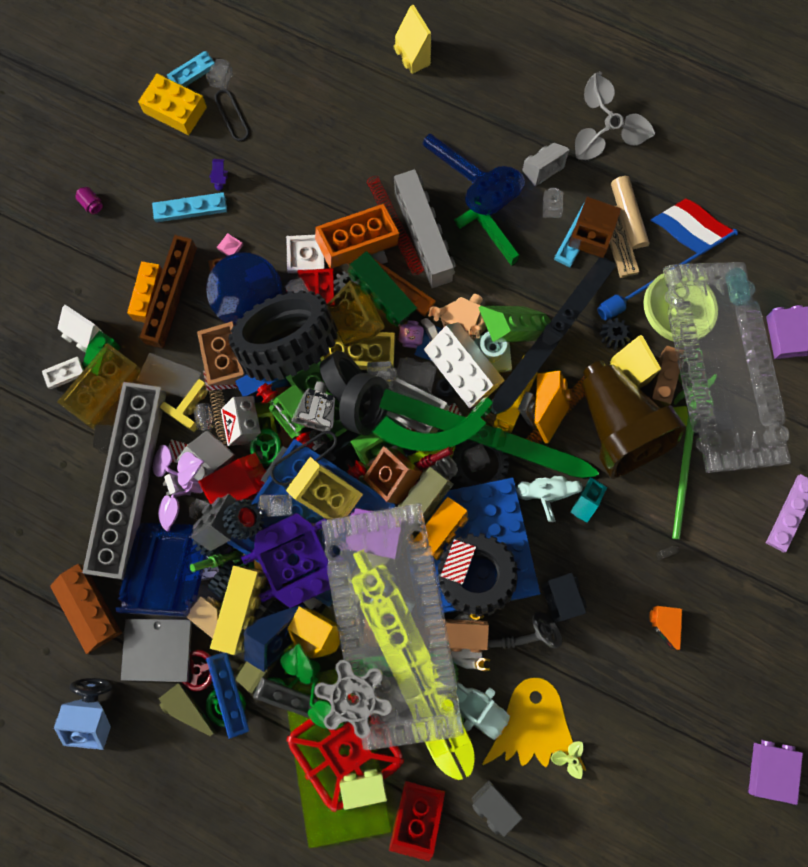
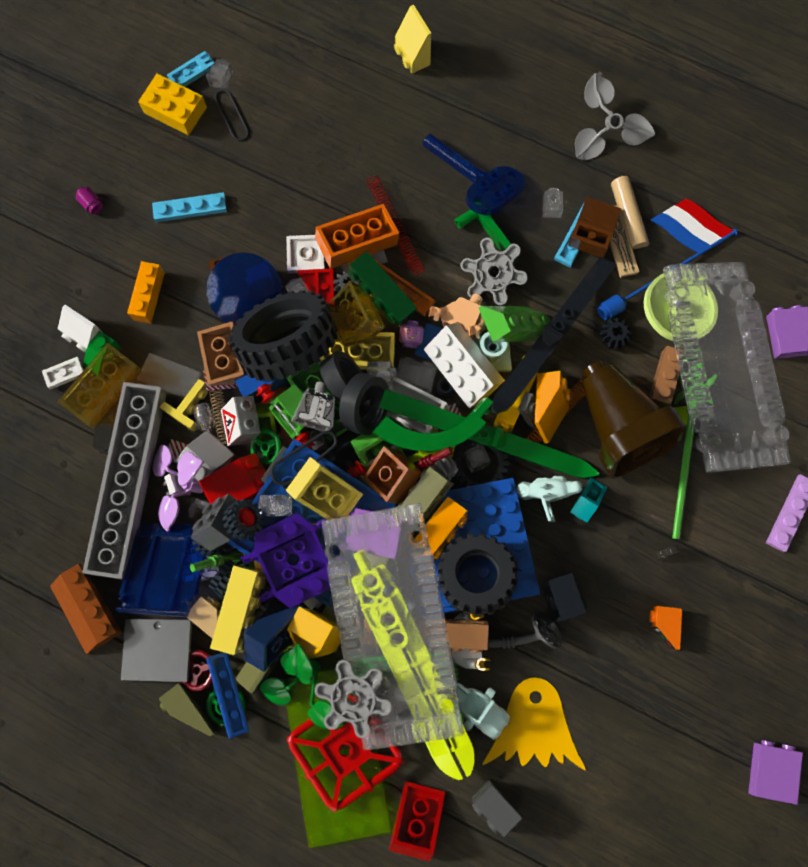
light blue piece [54,678,112,750] -> none
reddish brown brick [140,235,197,349] -> none
dark purple piece [210,159,228,191] -> none
bright pink tile [217,233,243,259] -> none
dark grey tile [253,677,318,718] -> none
yellowish green brick [339,769,387,810] -> none
light grey brick [394,169,455,289] -> none
white tile [421,318,438,340] -> none
sticker [441,539,476,584] -> none
light grey slope [522,143,569,187] -> none
yellowish green plant [551,741,584,779] -> none
light yellow slope [610,335,661,389] -> none
clear light blue plate [725,268,750,306] -> none
none -> light grey plate [461,238,528,305]

